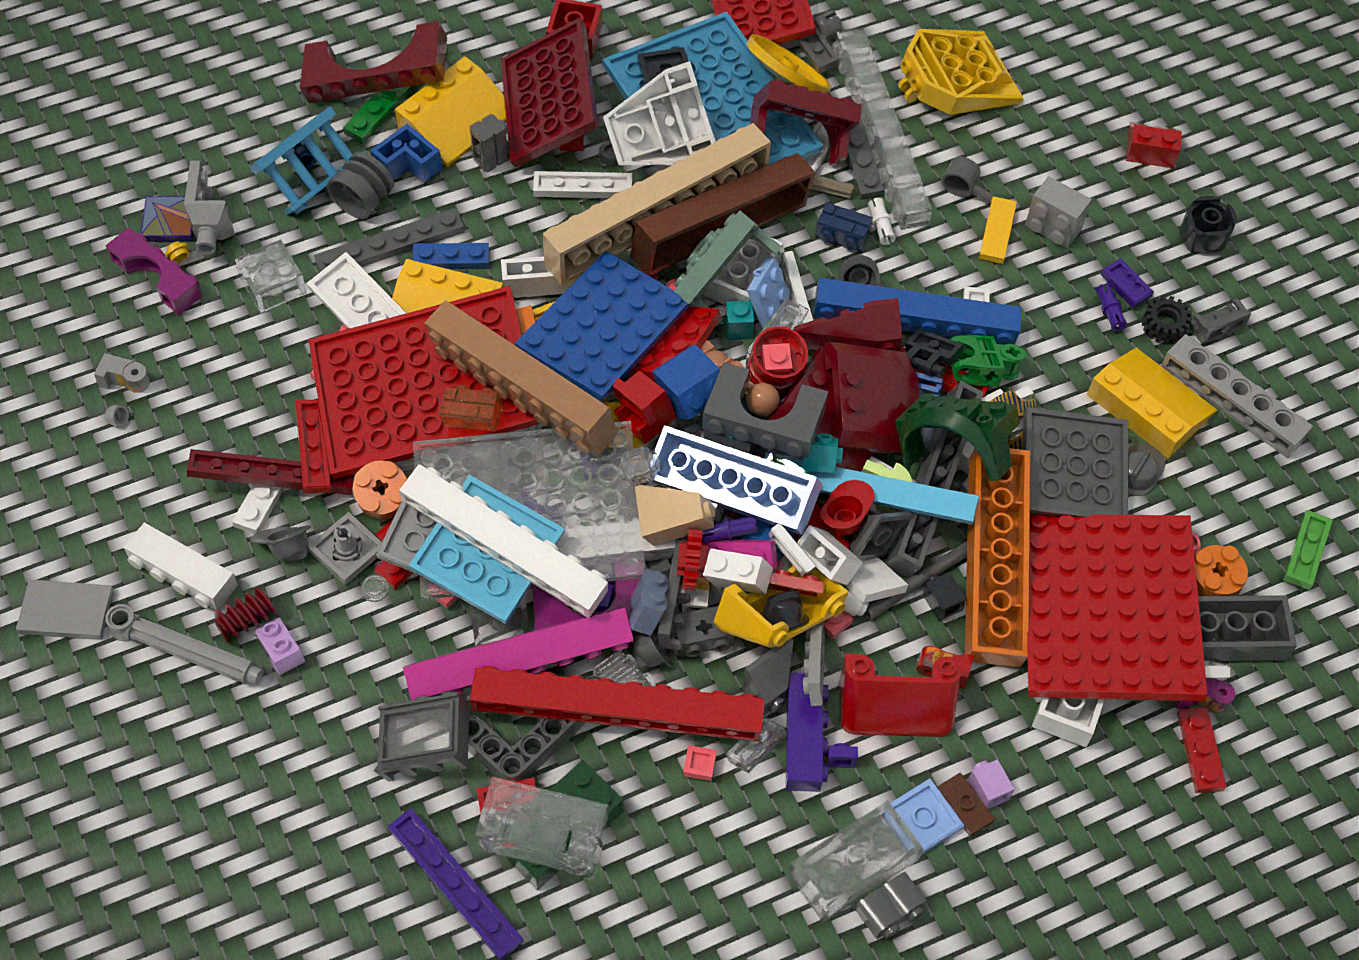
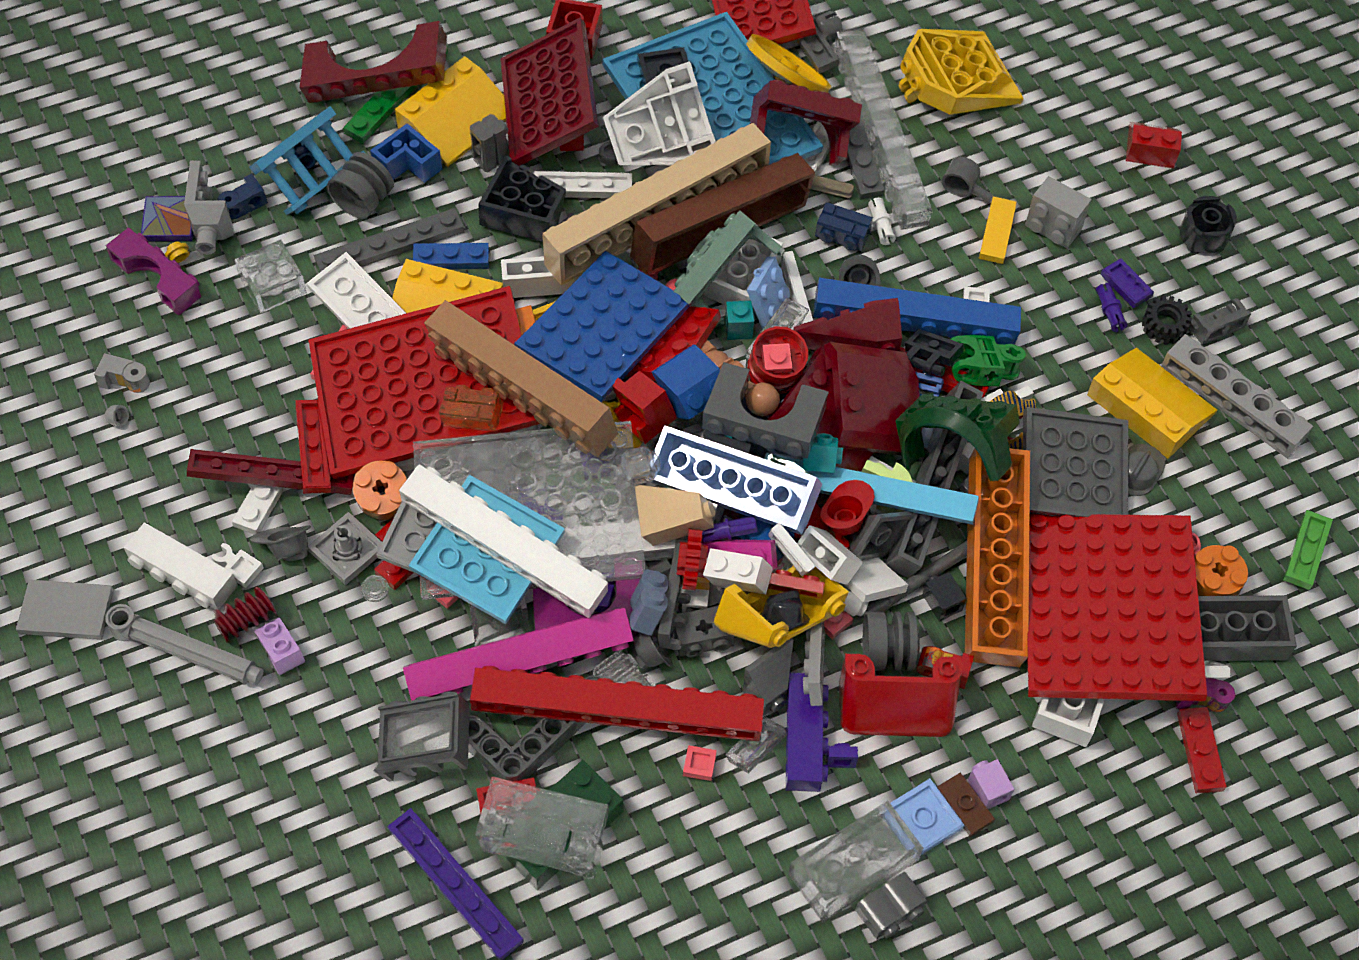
none -> white plate [211,543,264,588]
none -> dark blue leg [217,174,268,220]
none -> black wedge [478,155,566,242]
none -> dark grey wheel [862,612,920,671]

